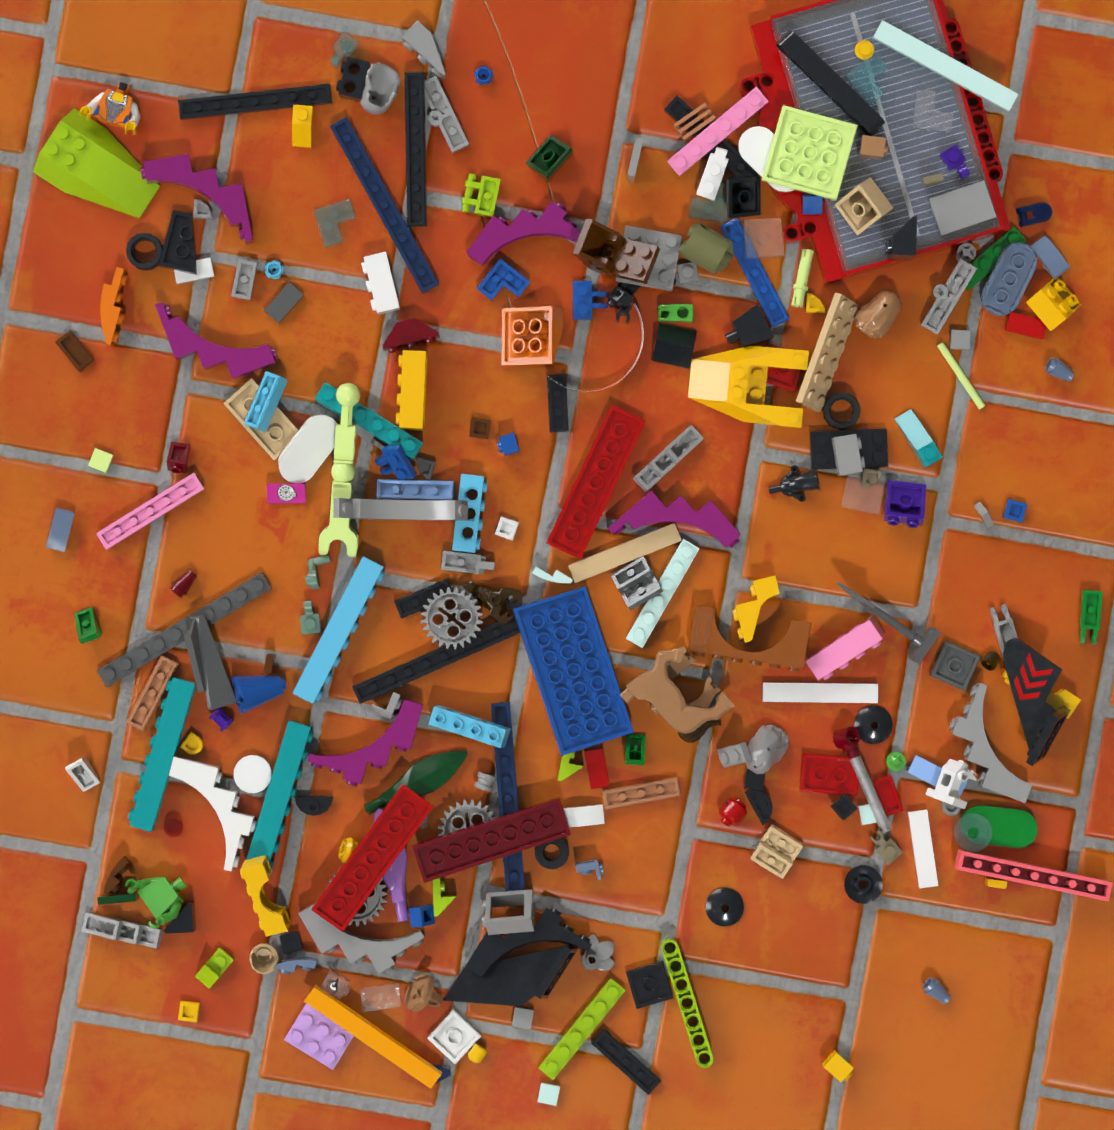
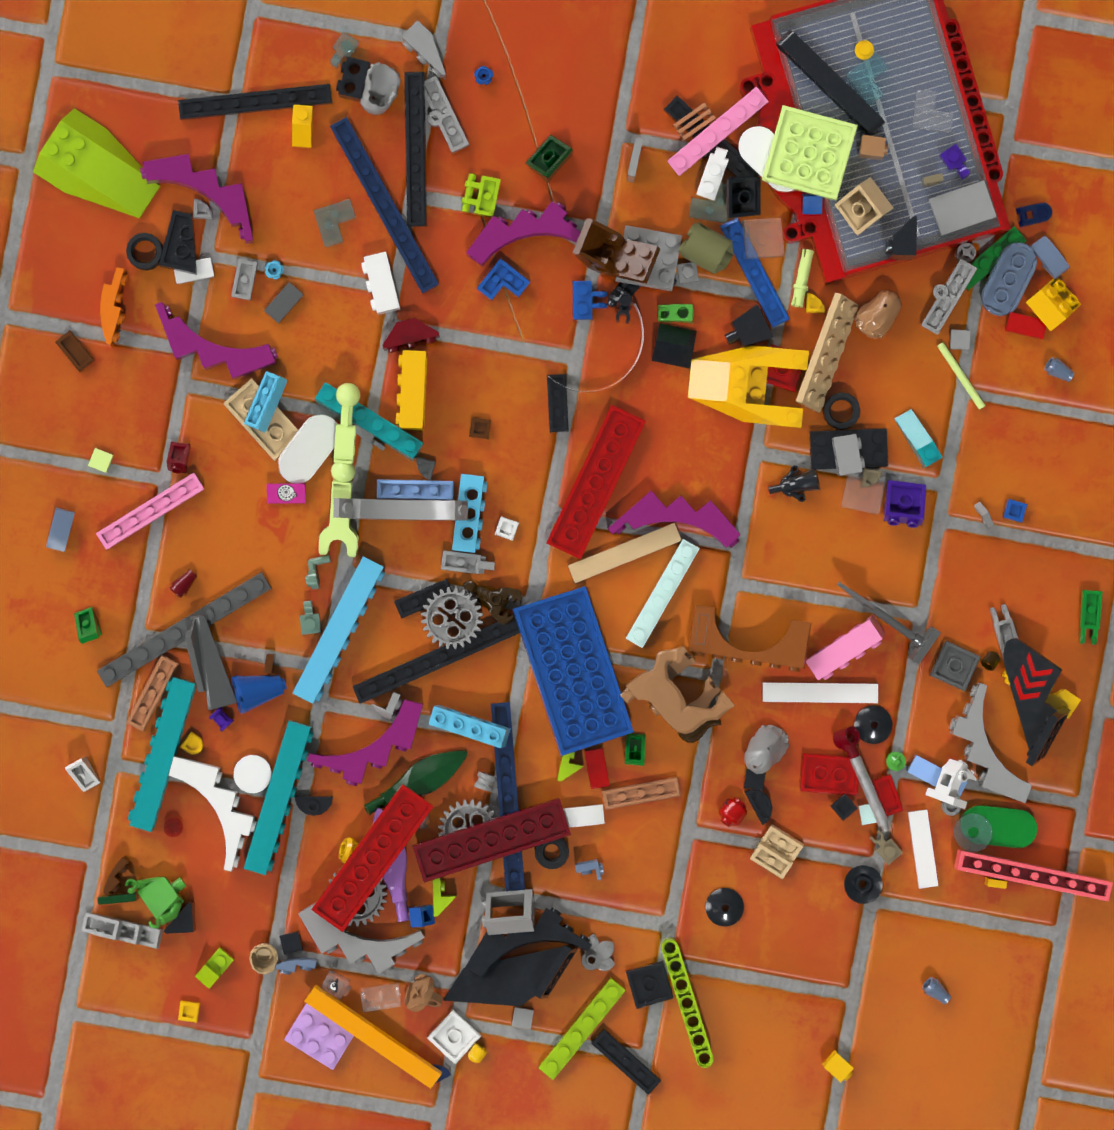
torso [79,82,140,135] -> none
yellow arch [240,855,291,937] -> none
blue hinge [375,445,417,480] -> none
blue plate [497,433,519,456] -> none
orange slope [501,306,563,366] -> none
light aqua slope [532,567,573,584] -> none
light aqua tile [537,1082,560,1106] -> none
dark grey slope [611,556,663,610] -> none
light grey slope [633,425,704,493] -> none
light grey plate [717,742,752,768] -> none
yellow arch [732,576,780,643] -> none
light aqua tile [872,20,1018,112] -> none

